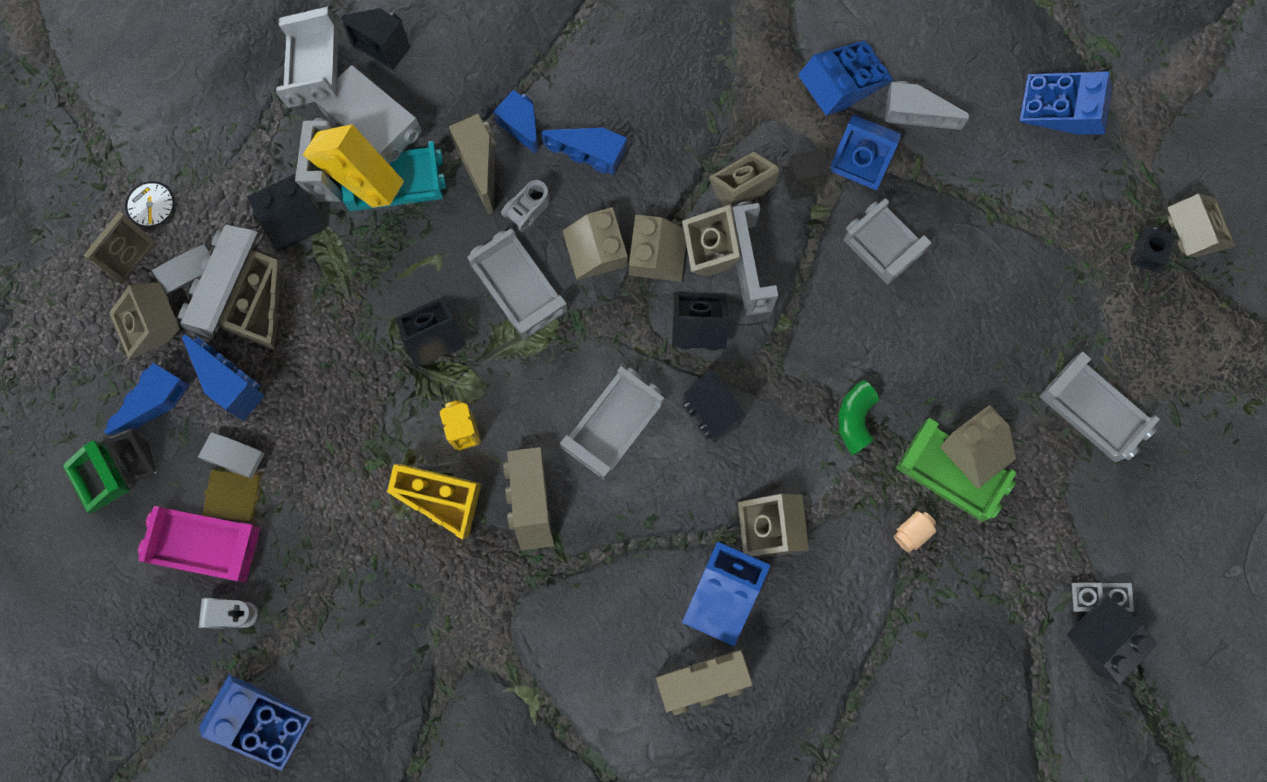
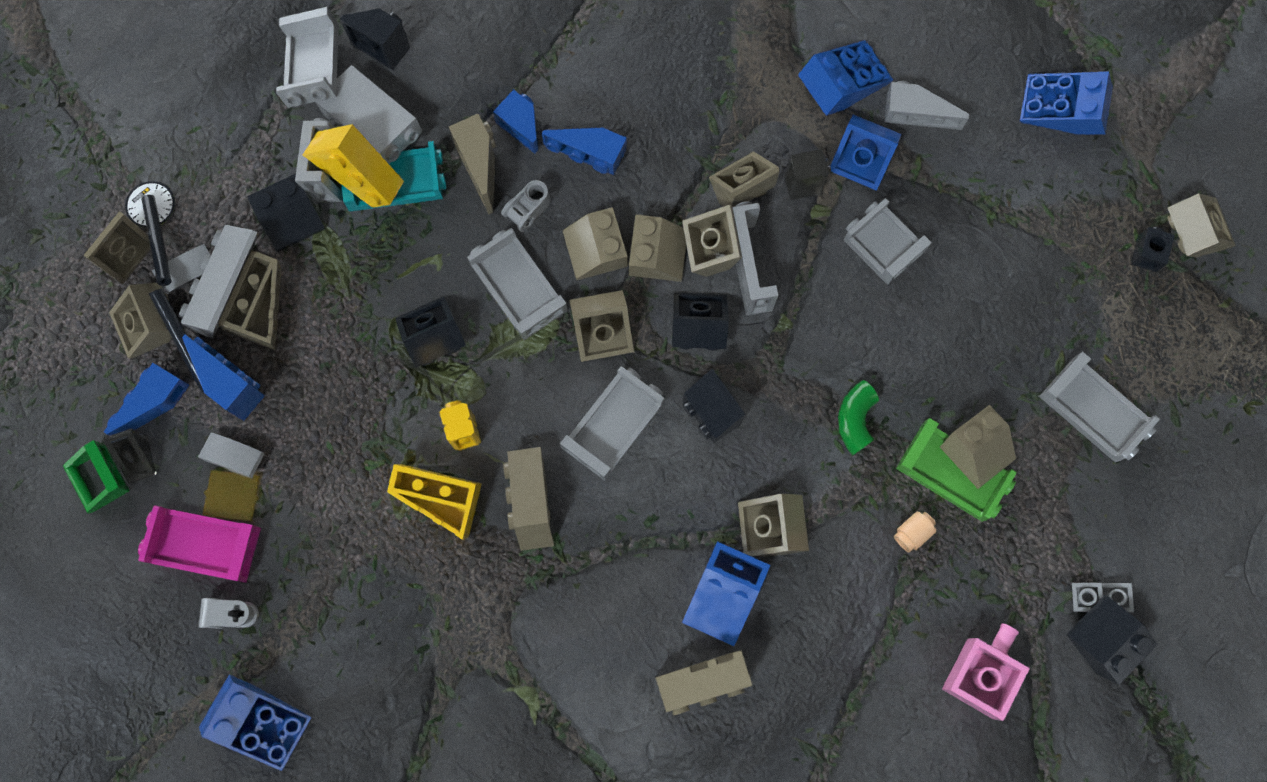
none -> black piece [141,194,172,286]
none -> black piece [149,288,204,393]
none -> dark tan slope [570,290,634,362]
none -> bright pink brick [942,623,1030,721]

